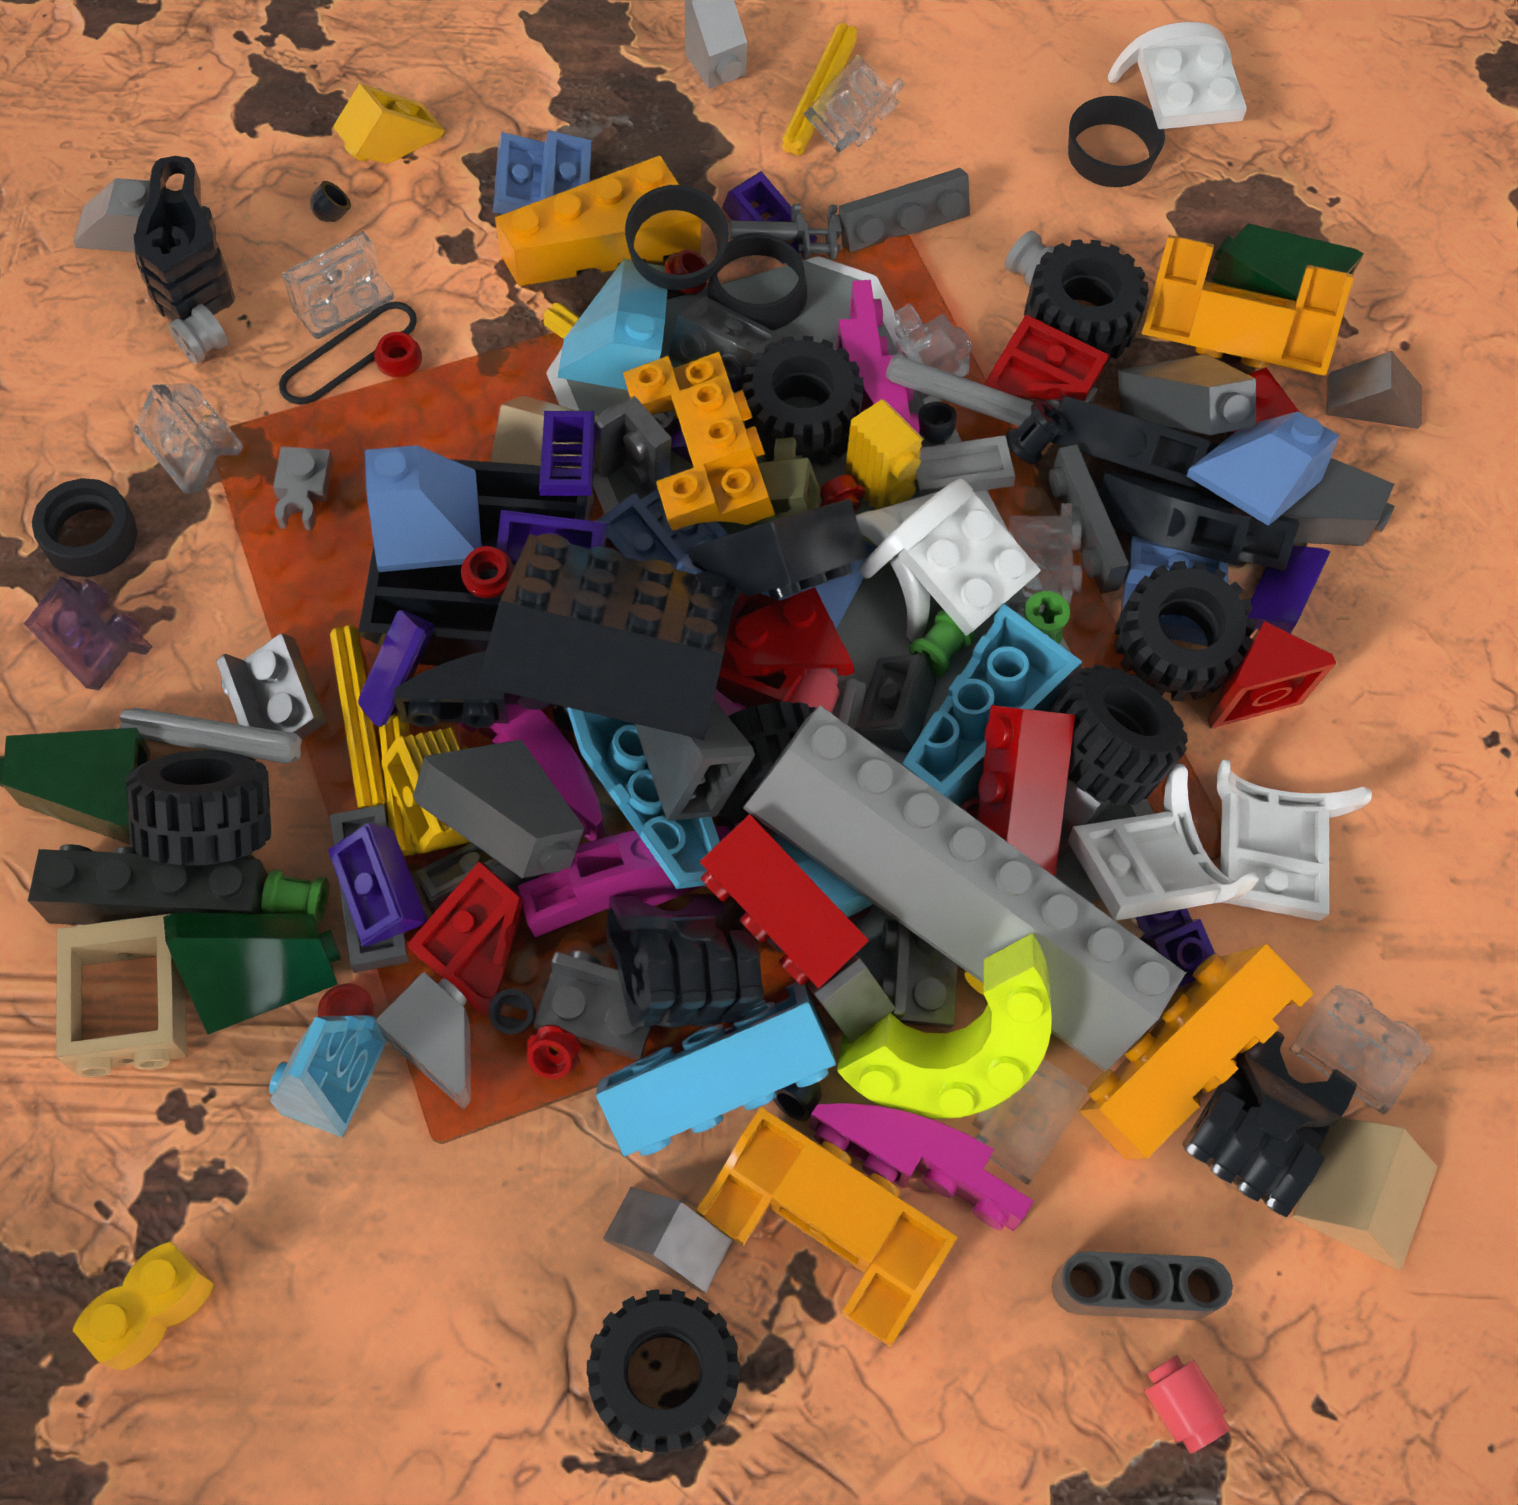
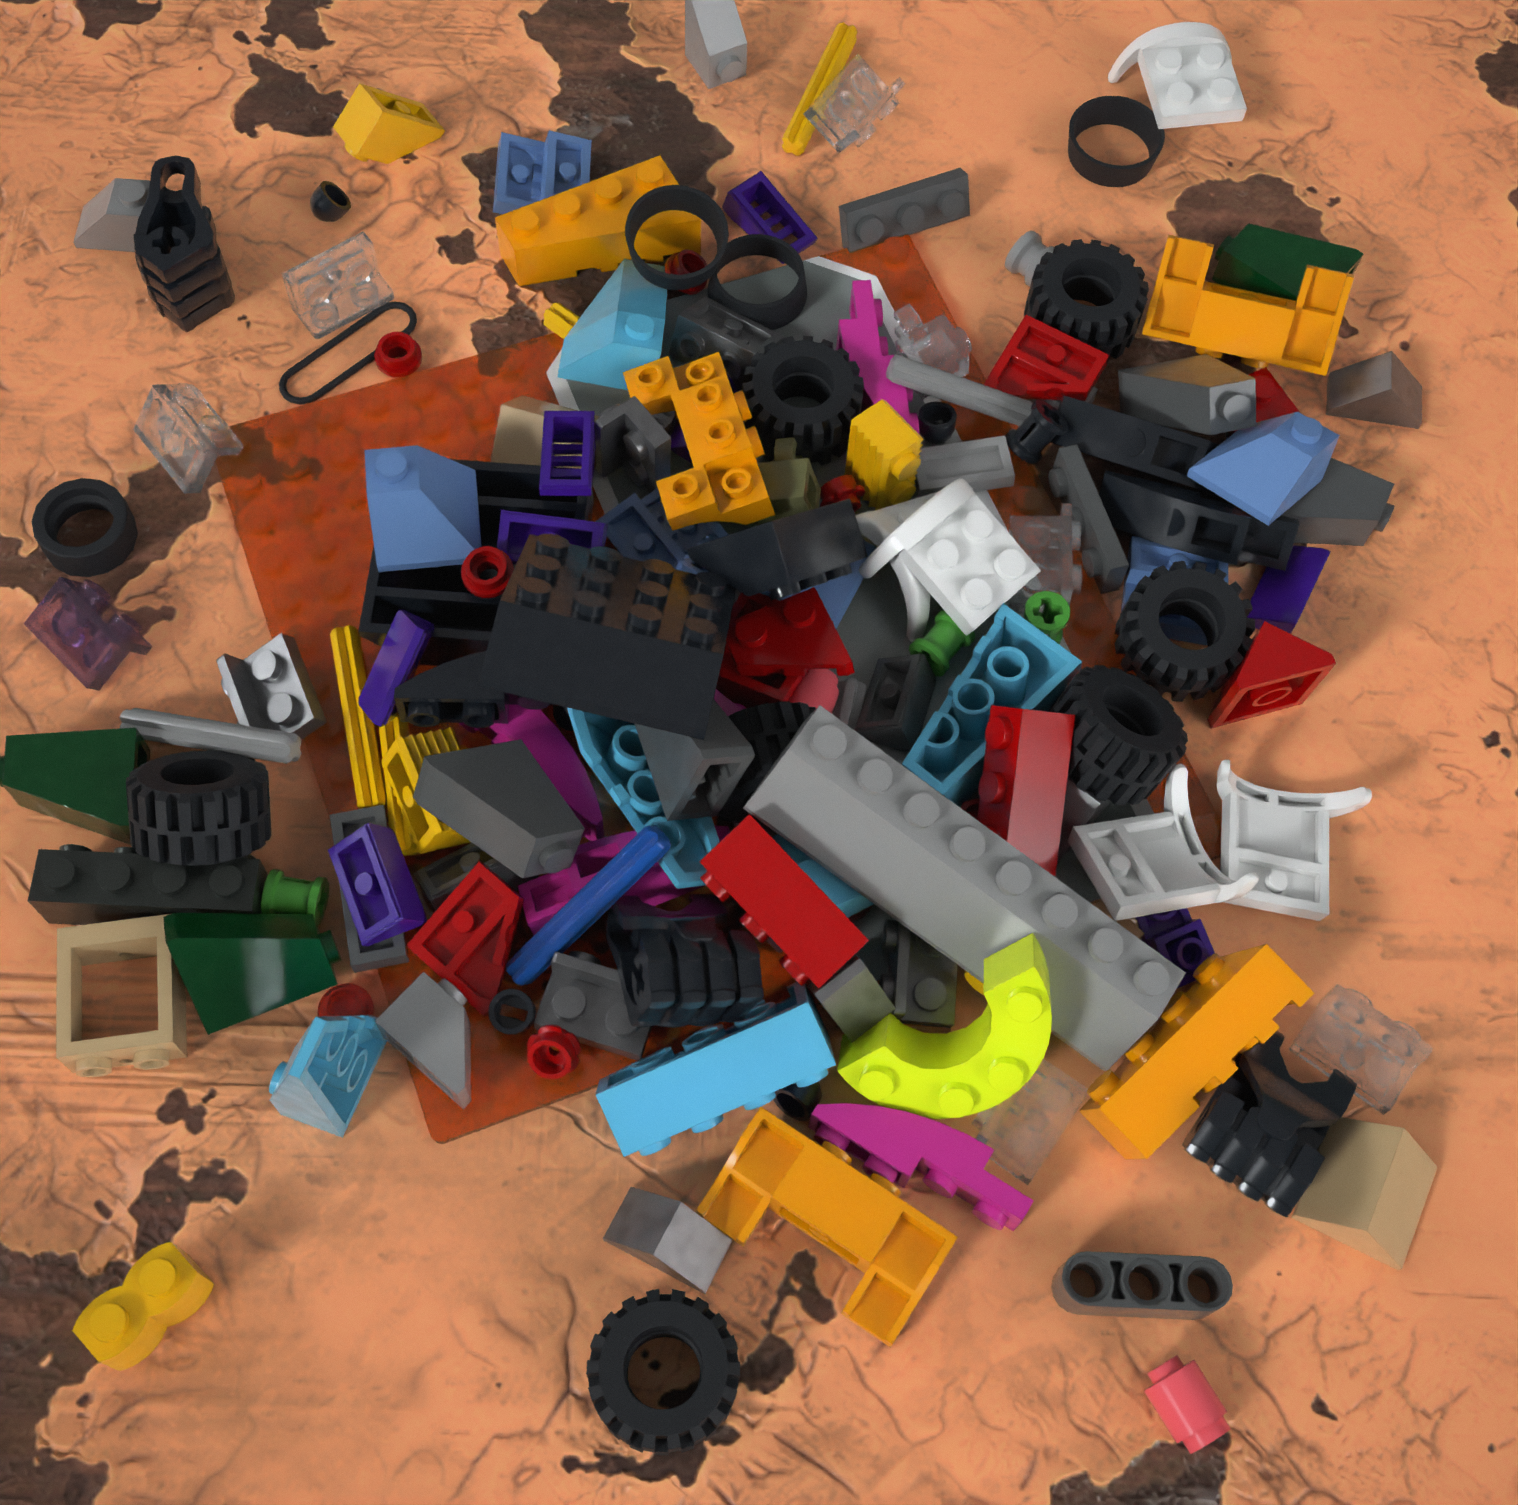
light grey wheel [168,304,228,364] -> none
light grey plate [273,447,333,530] -> none
dark grey piece [728,204,842,260] -> none
none -> blue axle [506,825,671,986]

